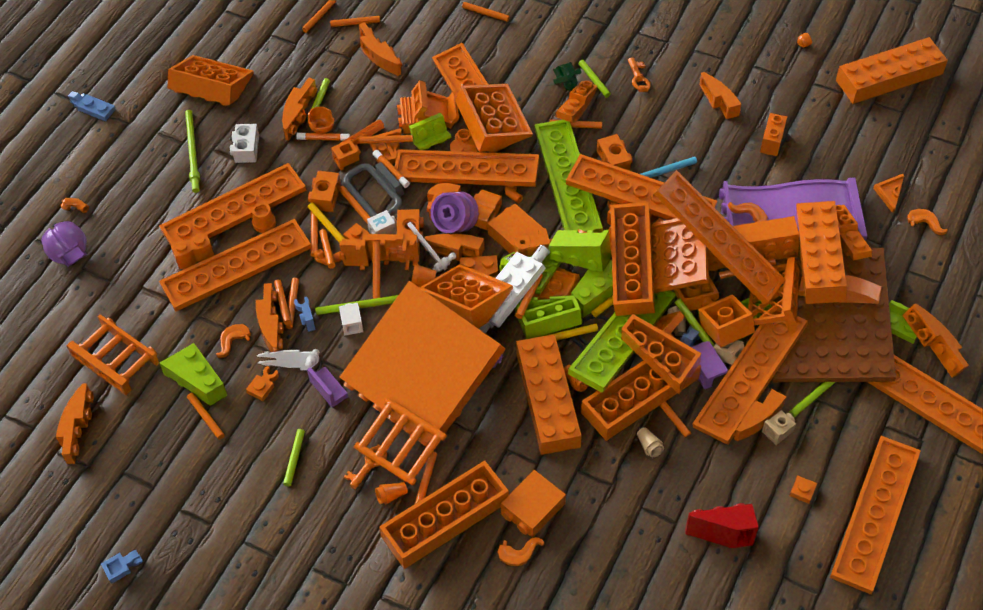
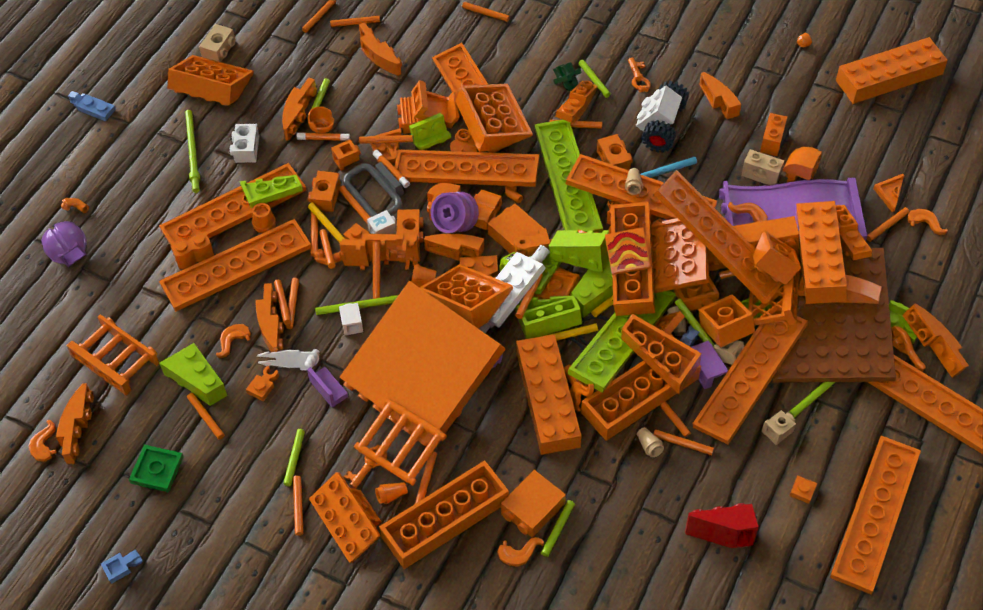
medium blue plate [294,297,315,332] -> none
orange axle [339,119,384,145] -> none
white piece [407,222,456,273] -> none
orange slope [734,389,786,441] -> none
none -> orange piece [29,420,57,462]
none -> green plate [129,444,184,492]
none -> tan brick [199,24,236,62]
none -> lime wing [240,175,303,208]
none -> orange bar [293,476,303,536]
none -> orange bracket [309,472,382,563]
none -> lime bar [541,500,575,557]
none -> orange piece [570,381,594,412]
none -> slope [605,227,651,275]
none -> tan cone [625,168,643,195]
none -> brick [636,81,689,153]
none -> orange bar [654,429,714,456]
none -> tan brick [741,149,784,185]
none -> orange slope [753,231,801,285]
none -> orange brick [782,147,822,183]
none -> orange bar [867,207,909,242]
none -> orange piece [891,326,926,372]

